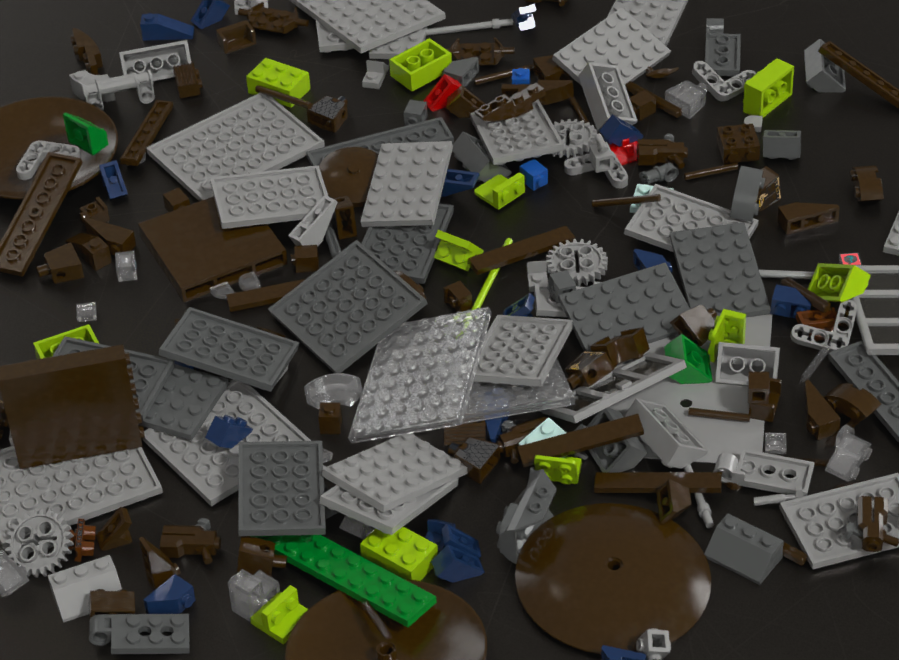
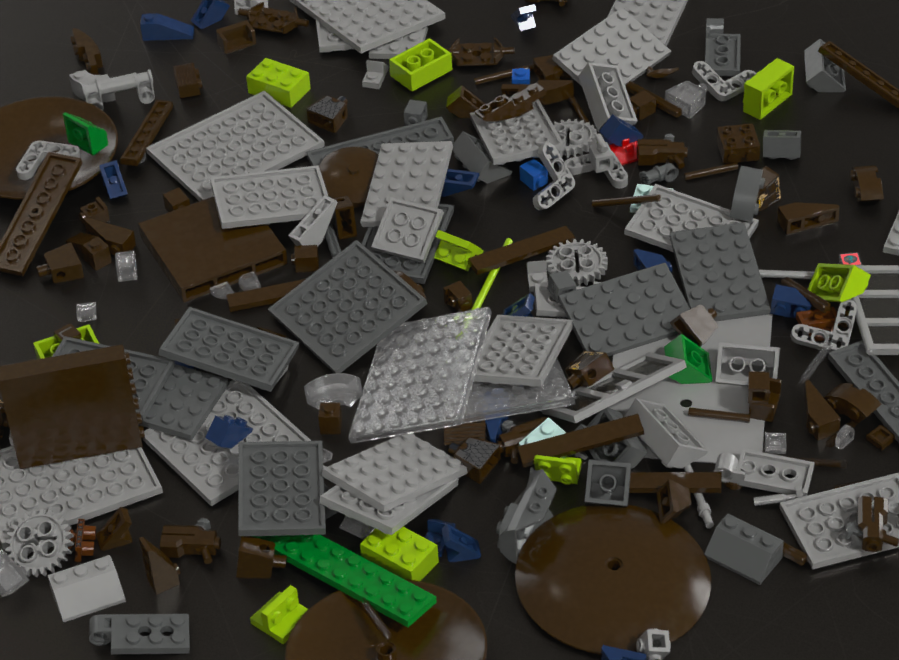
dark brown brick [89,589,135,620] -> none
light grey slope [119,40,191,81] -> none
dark blue slope [143,574,196,614] -> none
clear brick [227,569,280,622] -> none
dark brown bar [255,85,313,109] -> none
red slope [424,74,461,111] -> none
light grey bar [426,18,513,36] -> none
dark blue slope [431,544,484,583] -> none
dark grey slope [442,57,479,87] -> none
lime bracket [474,172,525,210] -> none
dark brown brick [590,327,650,368] -> none
lime bracket [708,309,746,363] -> none
light grey tile [744,115,763,132] -> none
clear brick [825,433,872,482] -> none
none -> dark brown tile [54,323,82,343]
none -> light grey plate [371,197,444,263]
none -> light grey beam [533,143,575,210]
none -> dark grey slope [585,460,631,507]
none -> dark brown tile [866,425,896,451]

